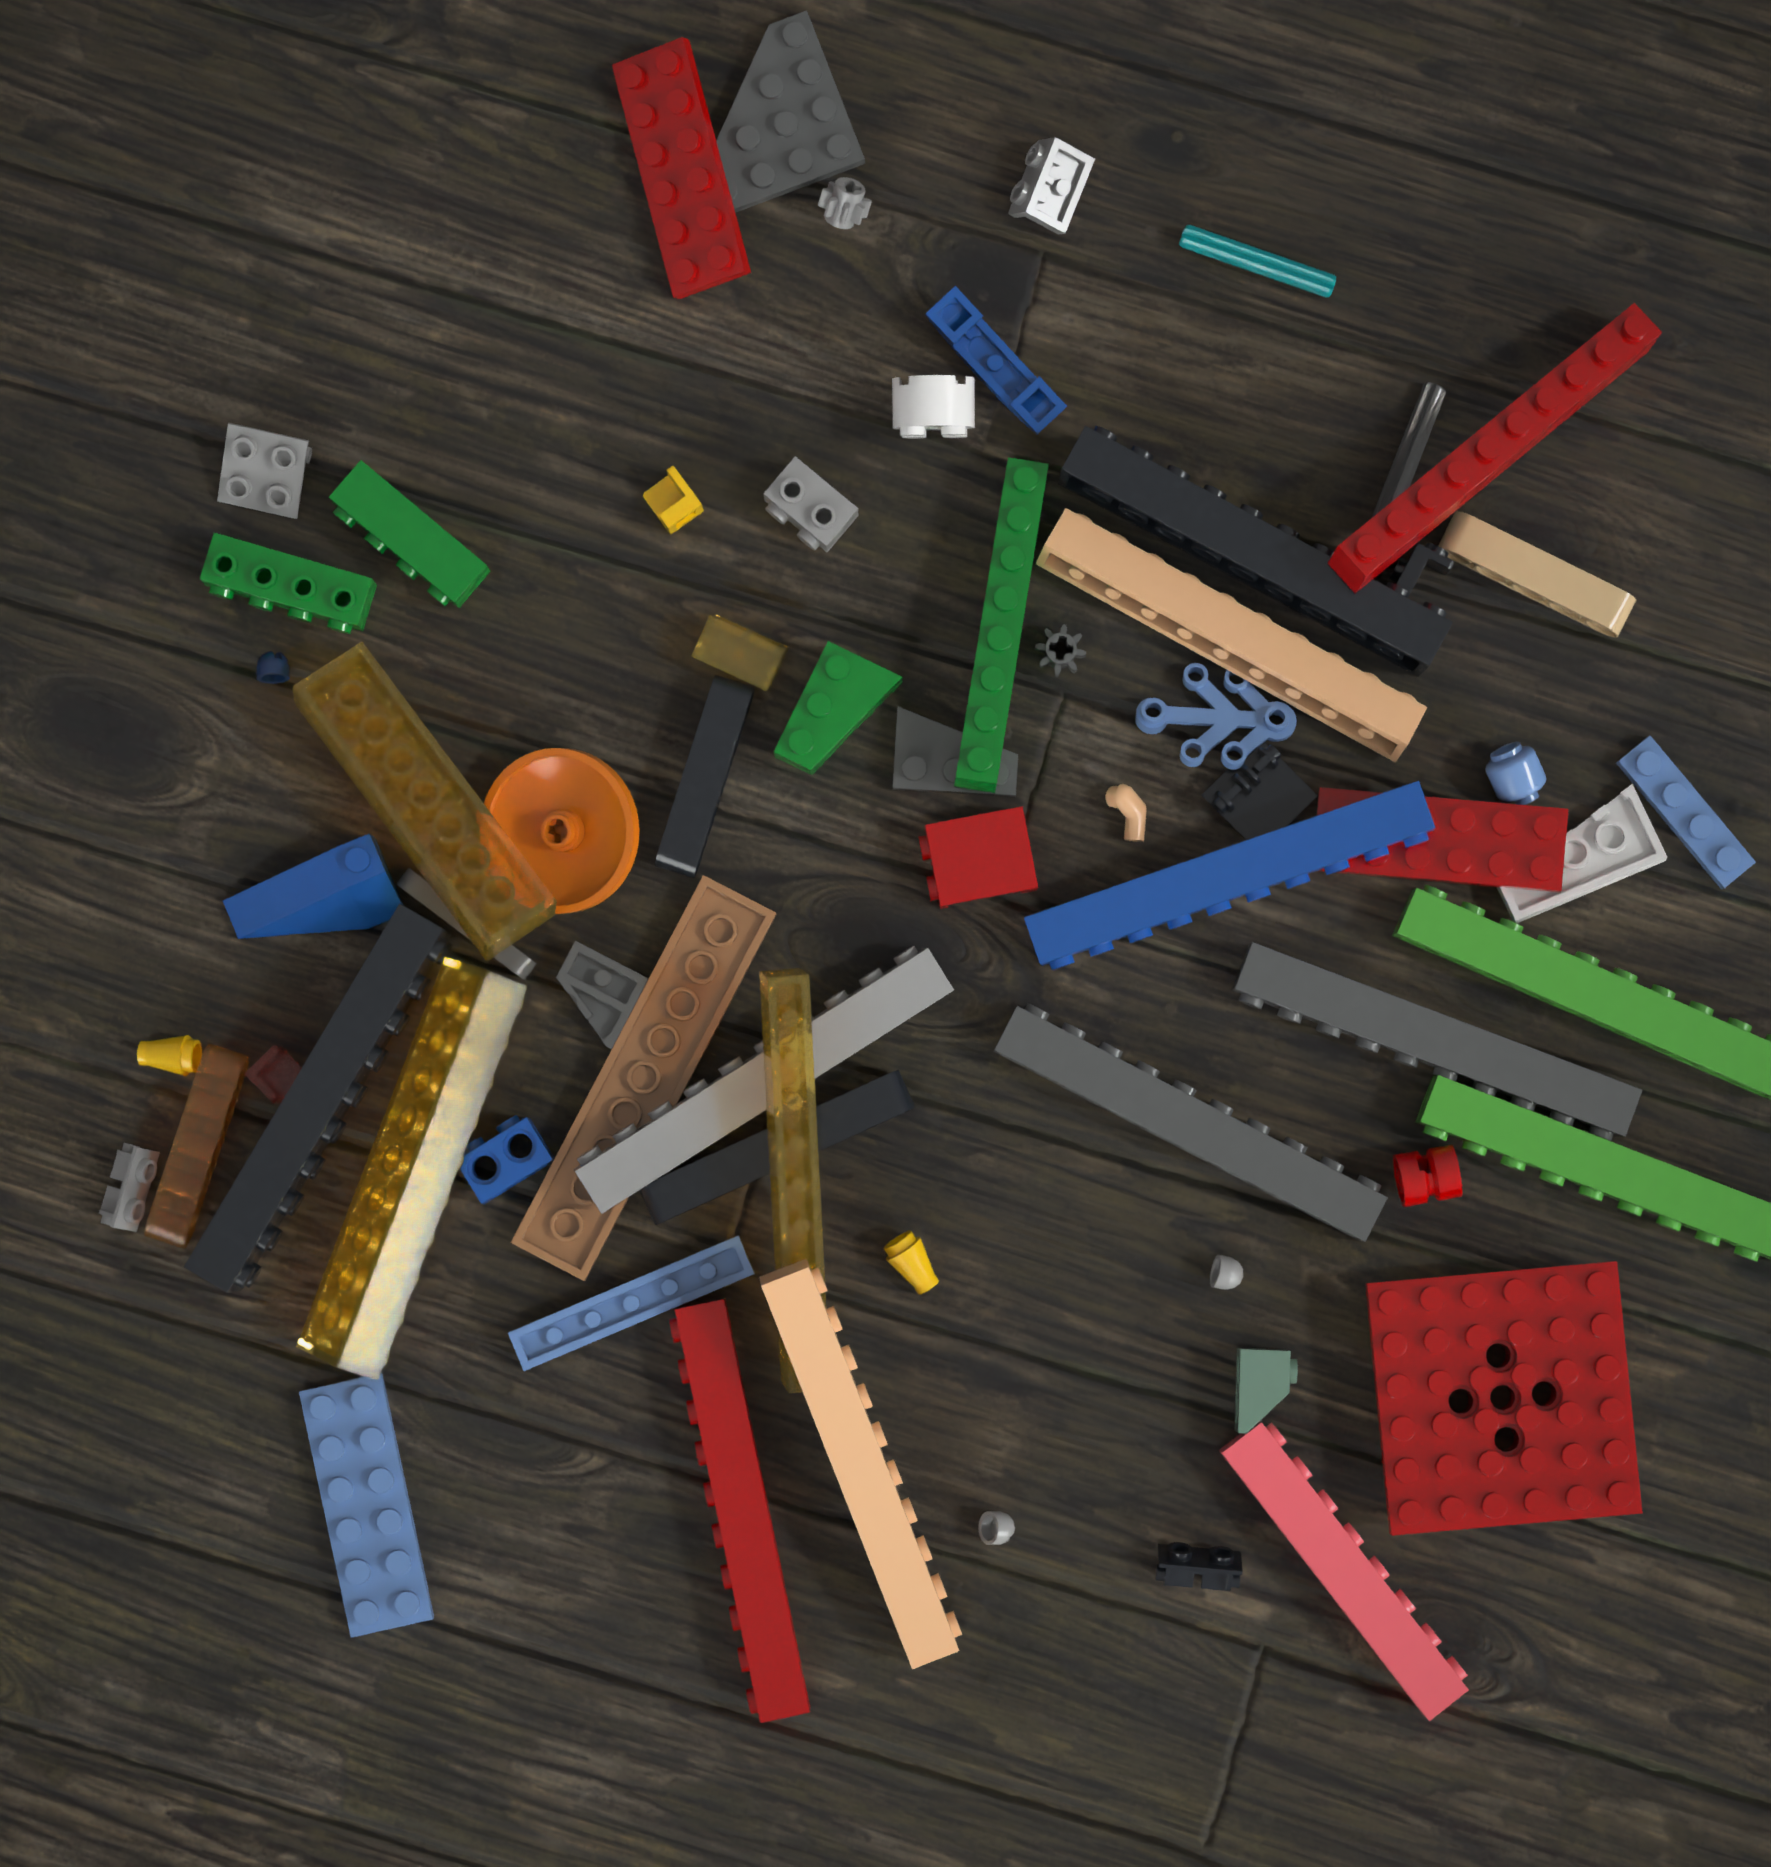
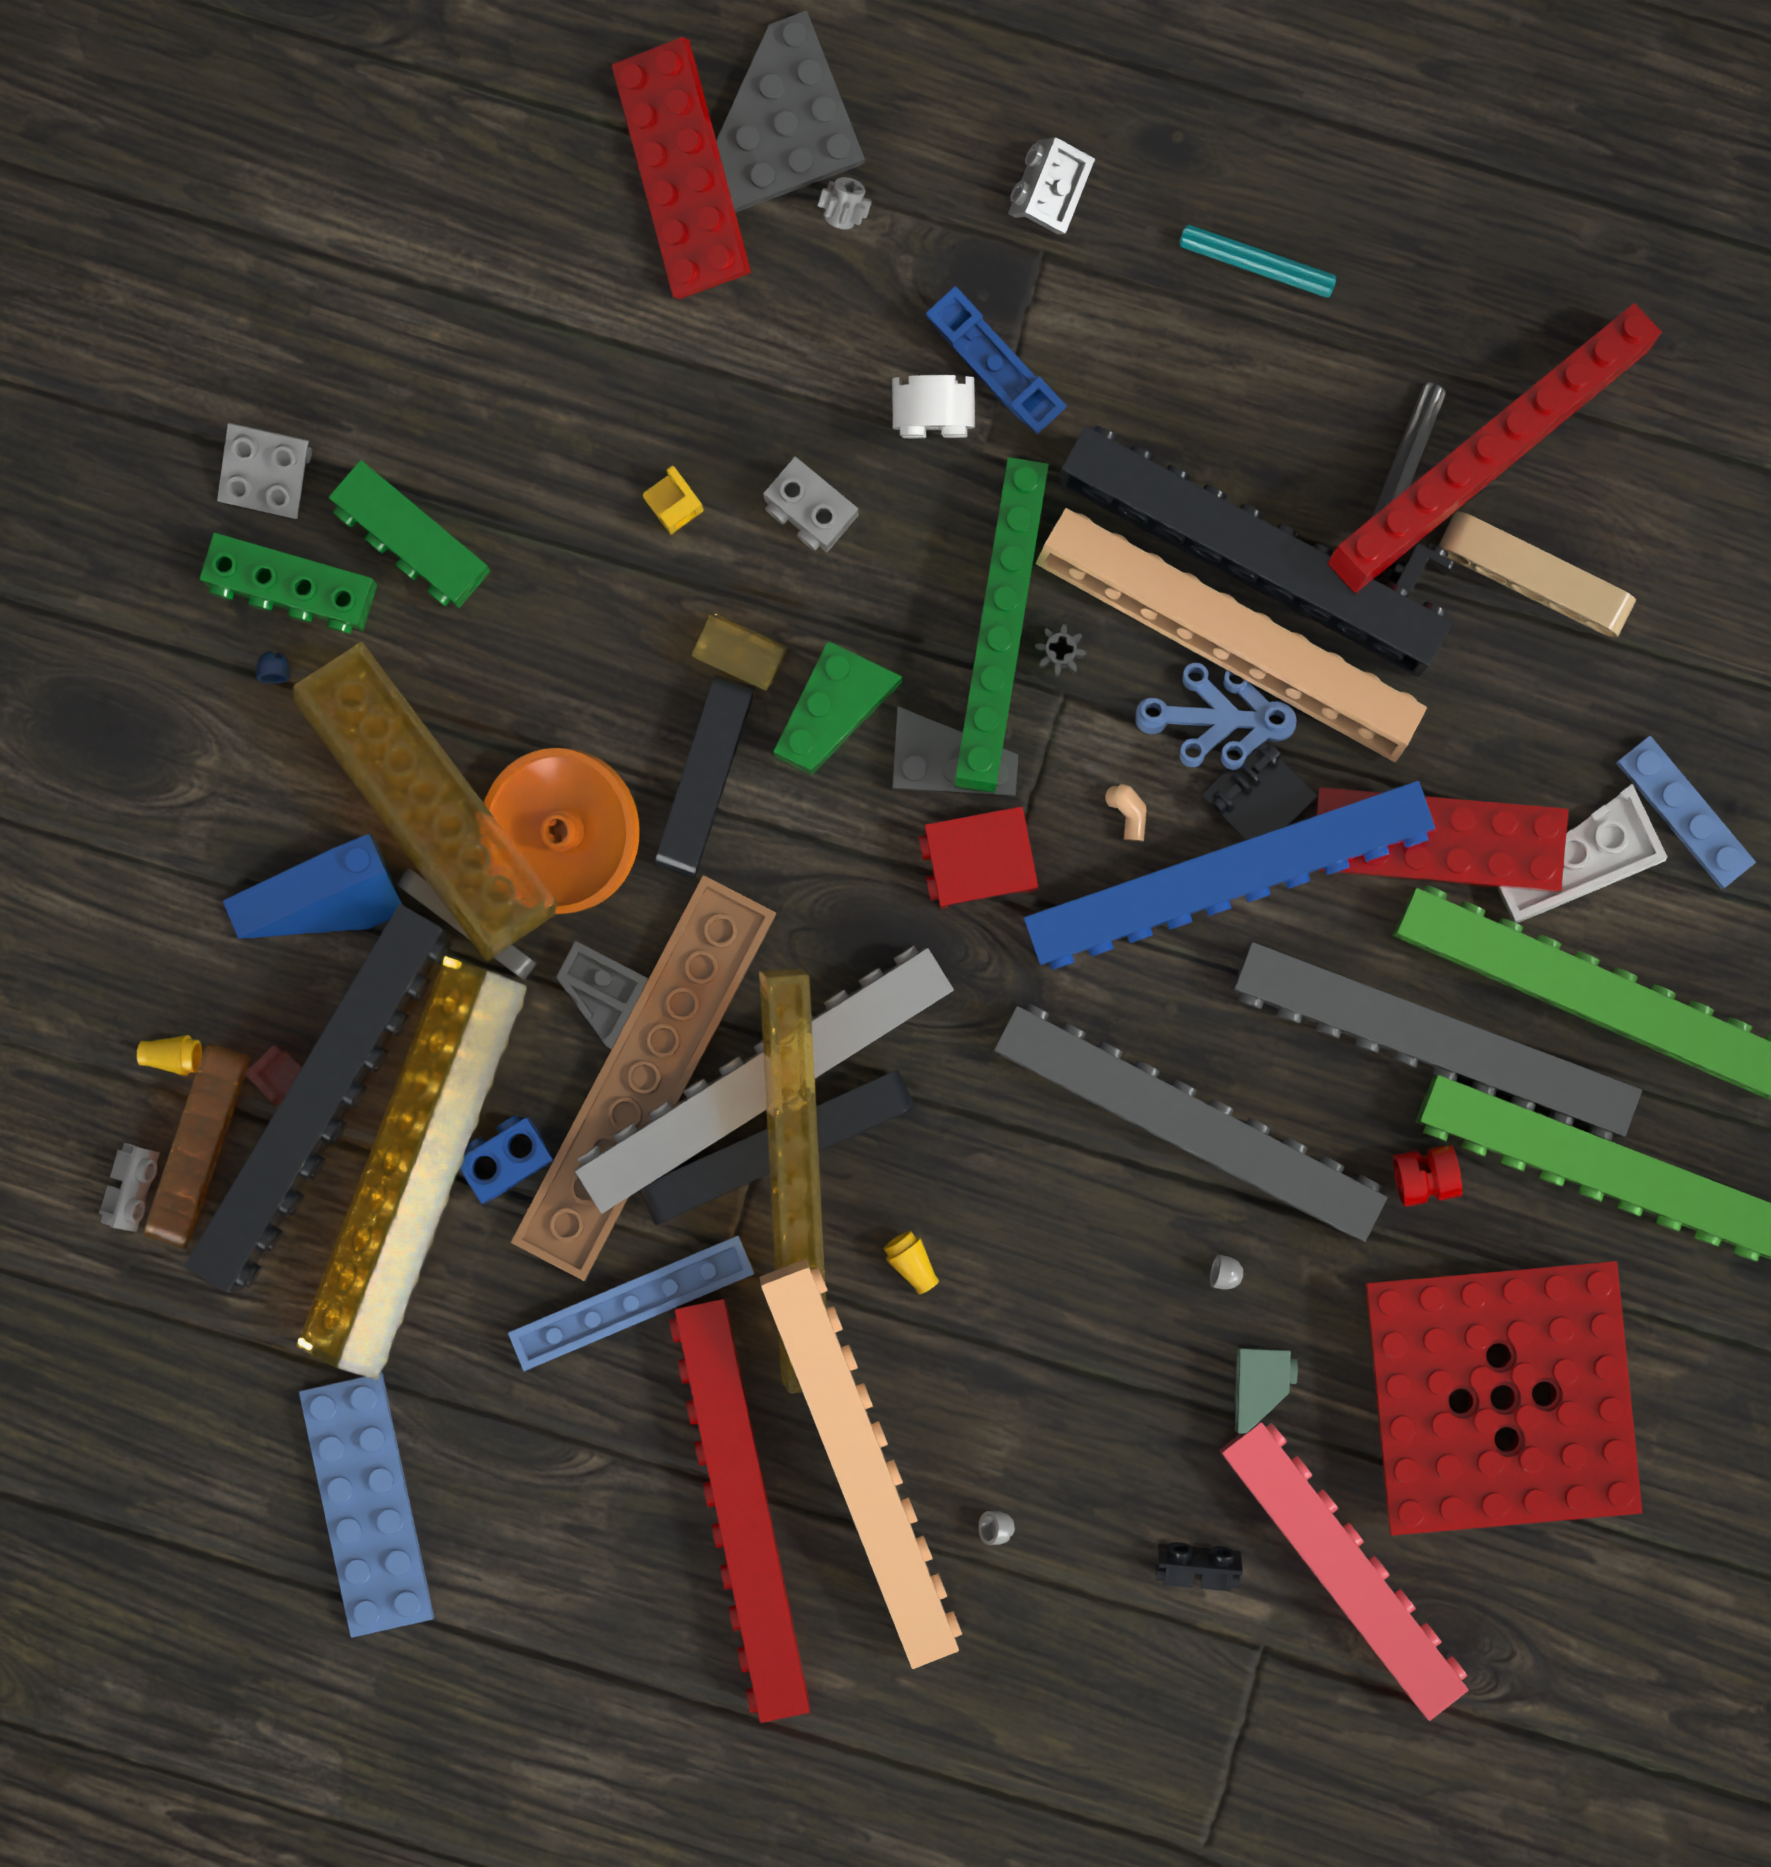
medium blue head [1485,742,1547,805] -> none

